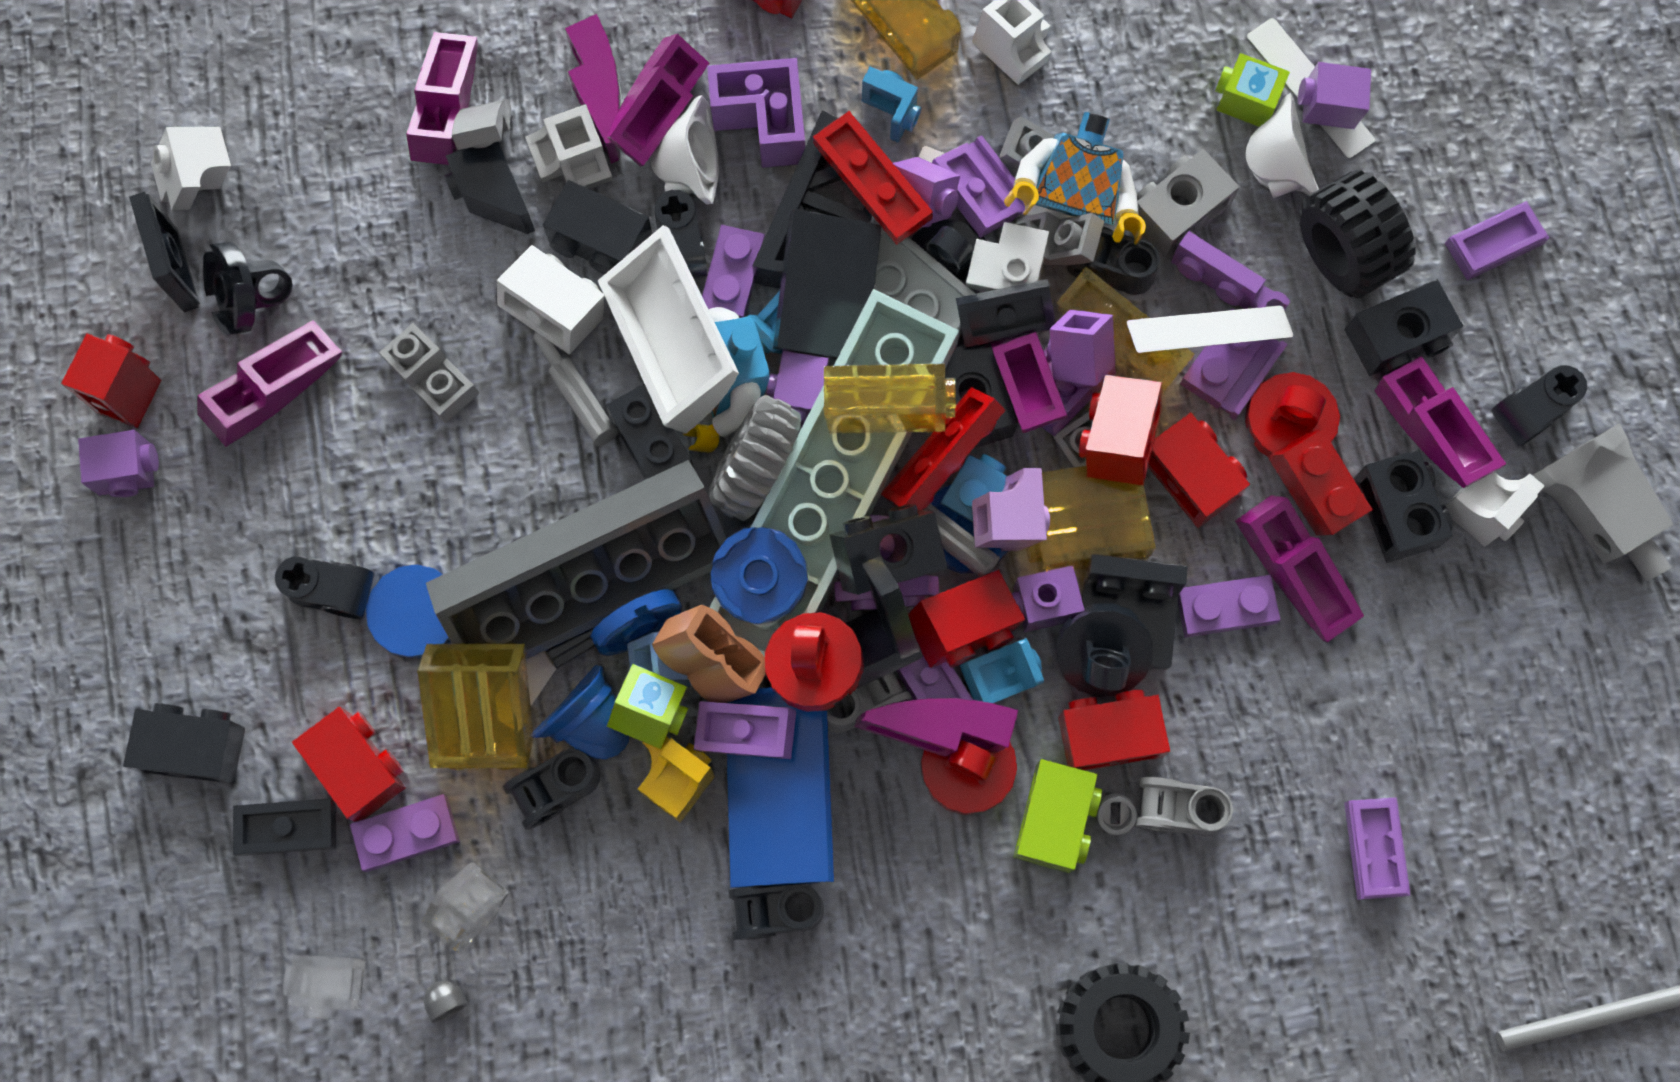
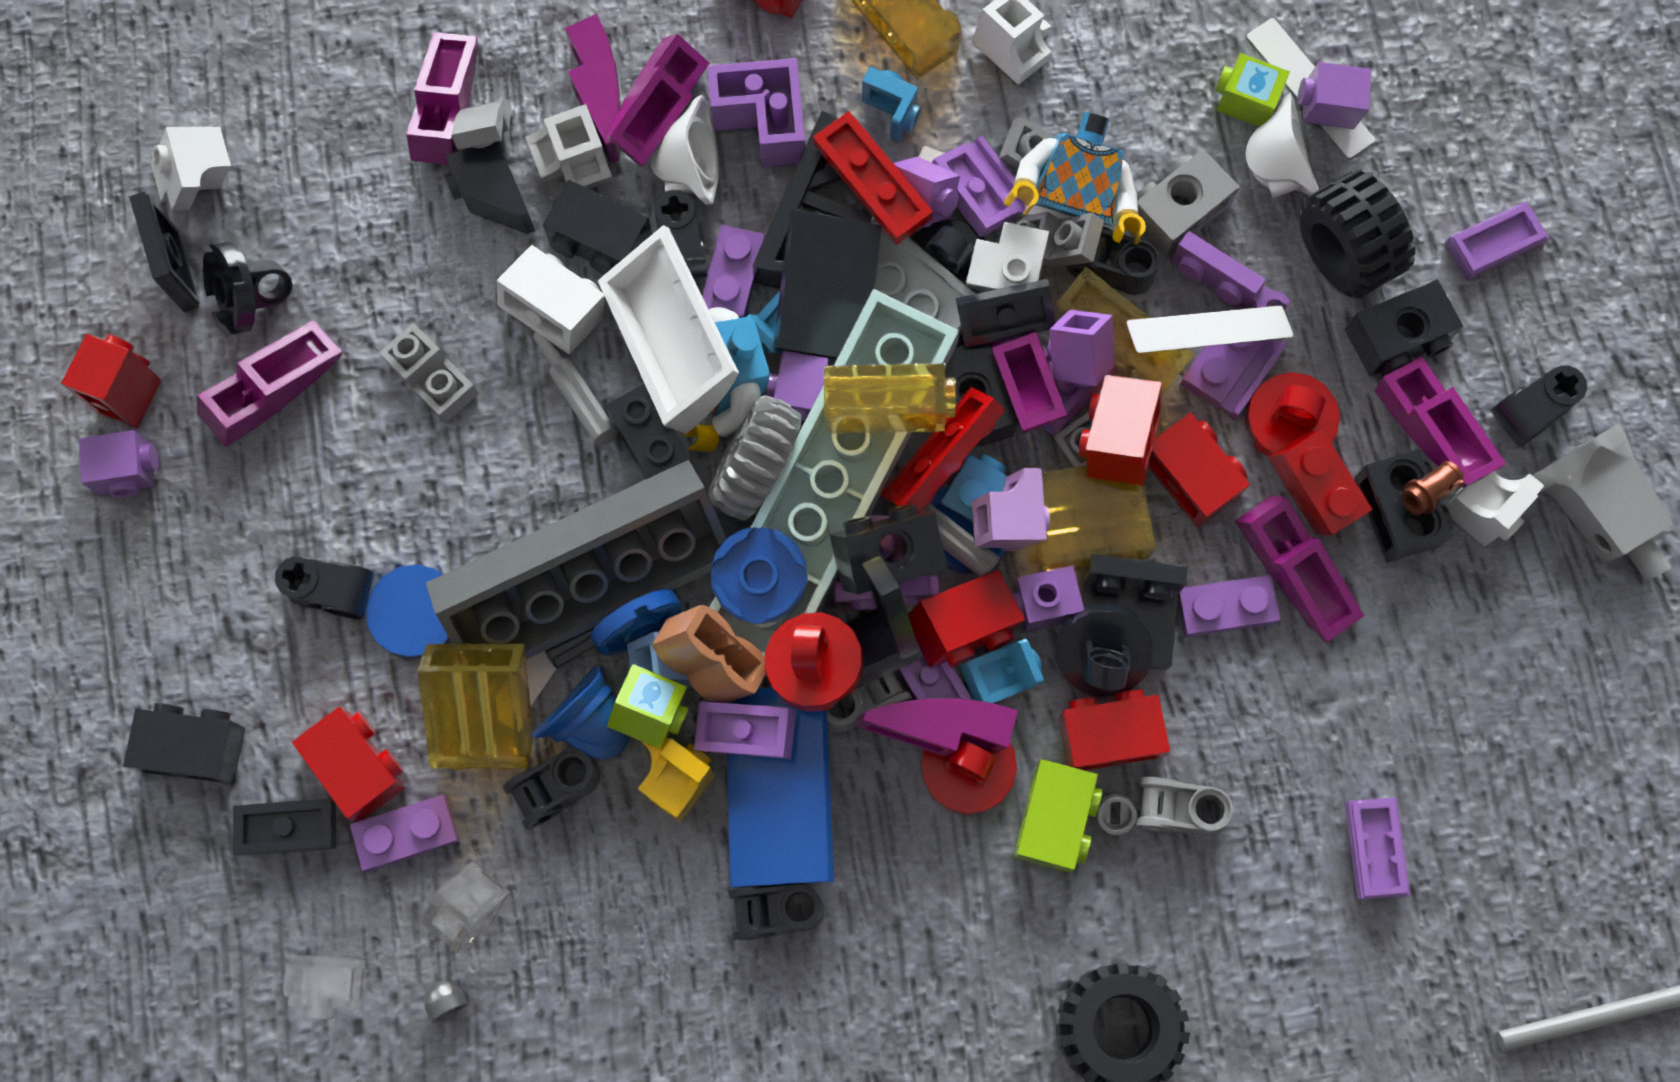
none -> copper pin [1401,461,1465,515]

